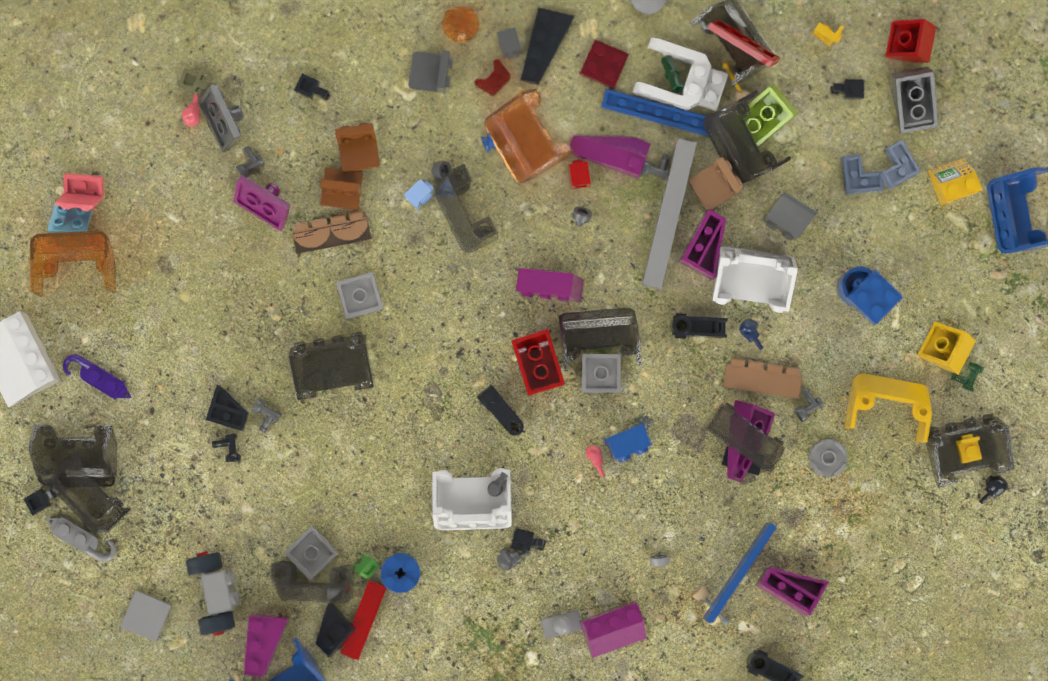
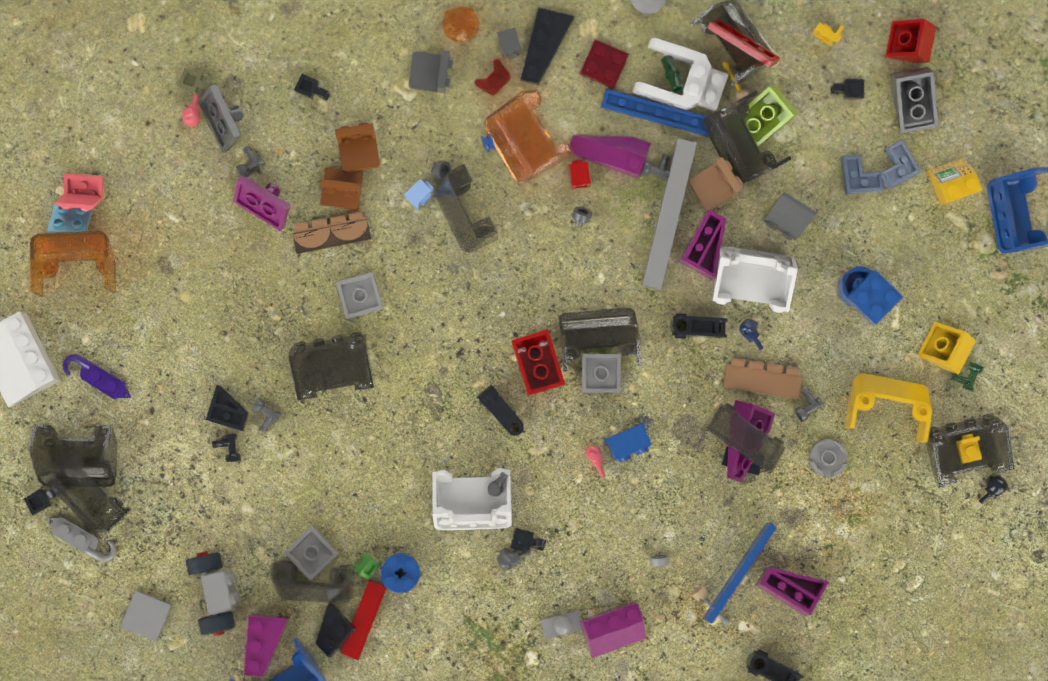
magenta wedge [515,268,584,302] -> none

